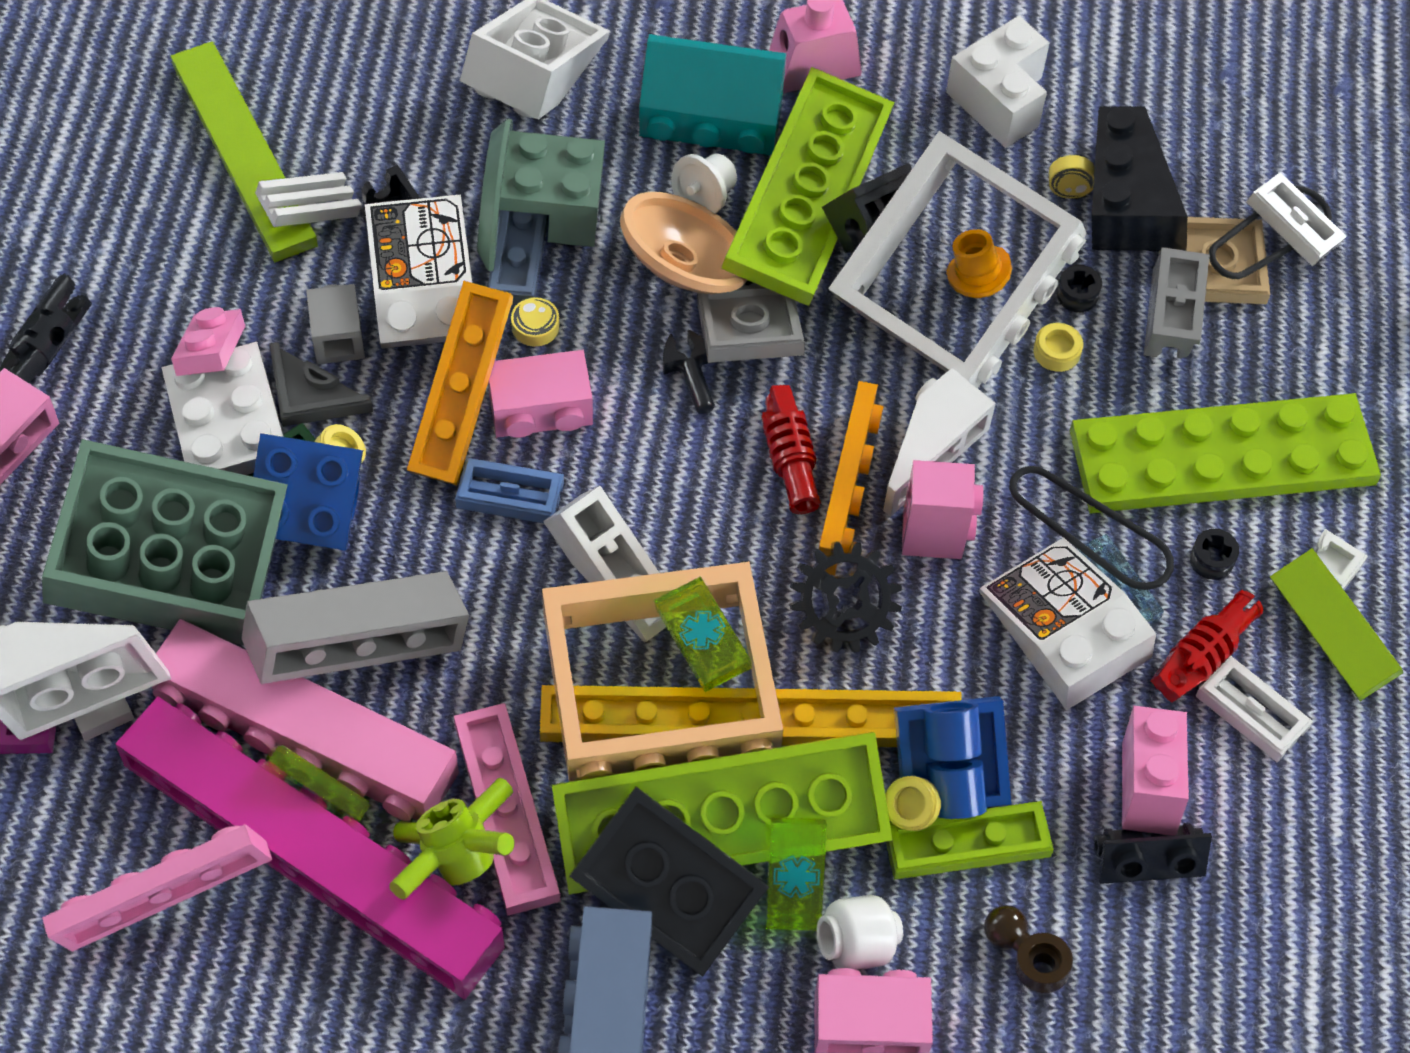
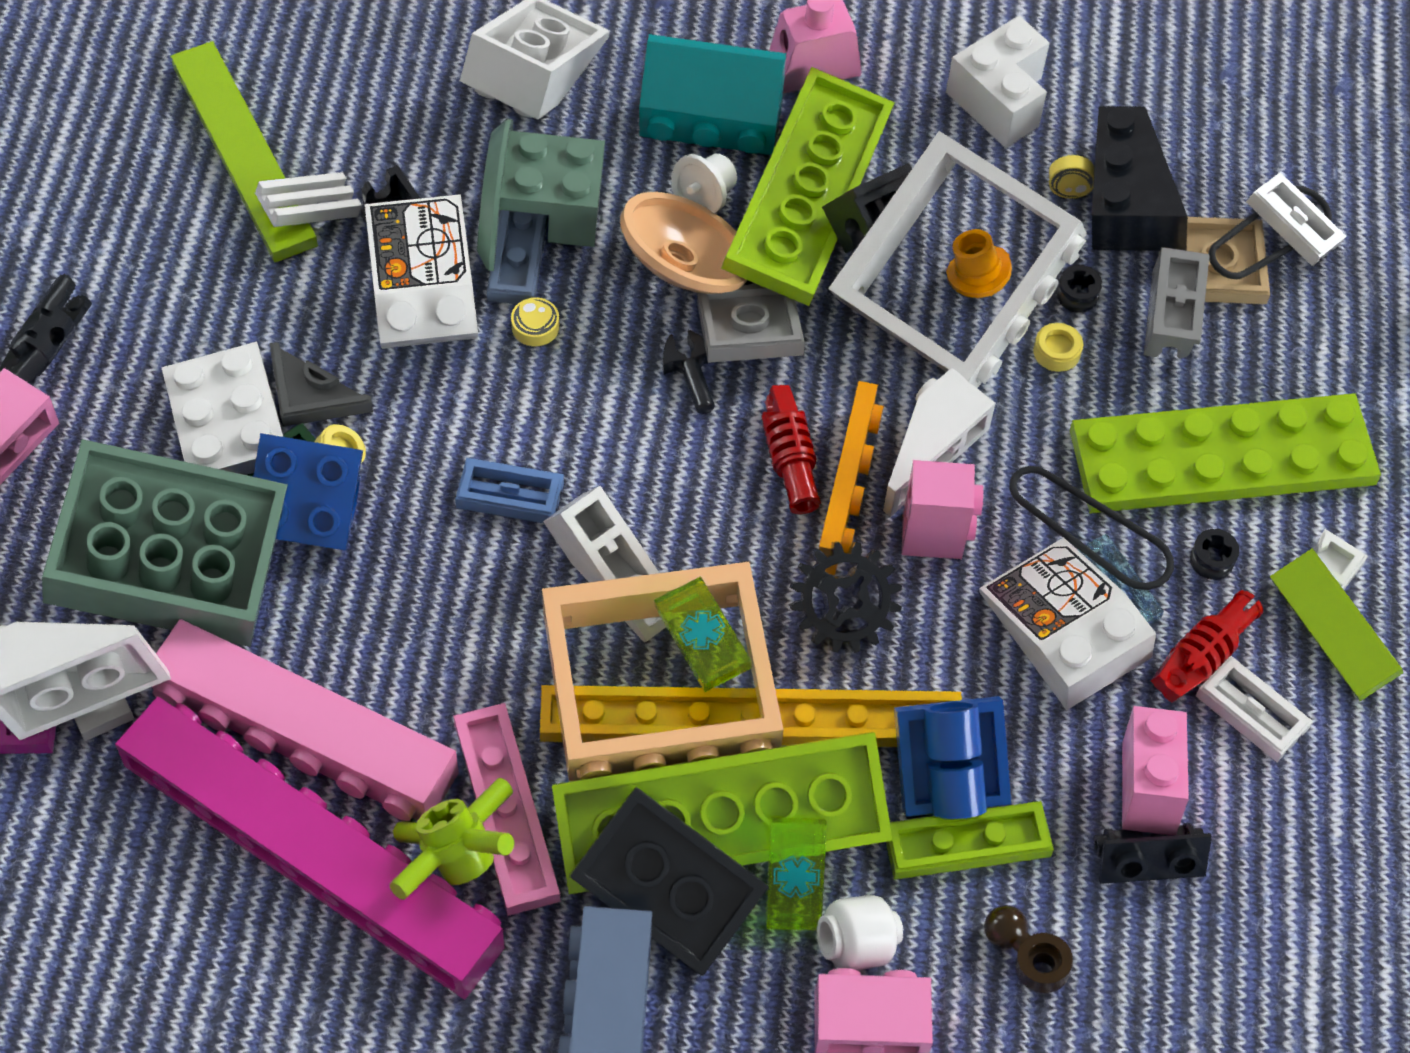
bright pink plate [42,824,272,952] -> none
bright pink plate [171,307,245,376] -> none
light grey brick [242,571,469,684] -> none
clear neon green tile [263,745,370,822] -> none
light grey brick [306,284,365,365] -> none
light orange plate [407,281,514,486] -> none
bright pink brick [488,350,593,438] -> none
light yellow tile [885,776,941,831] -> none

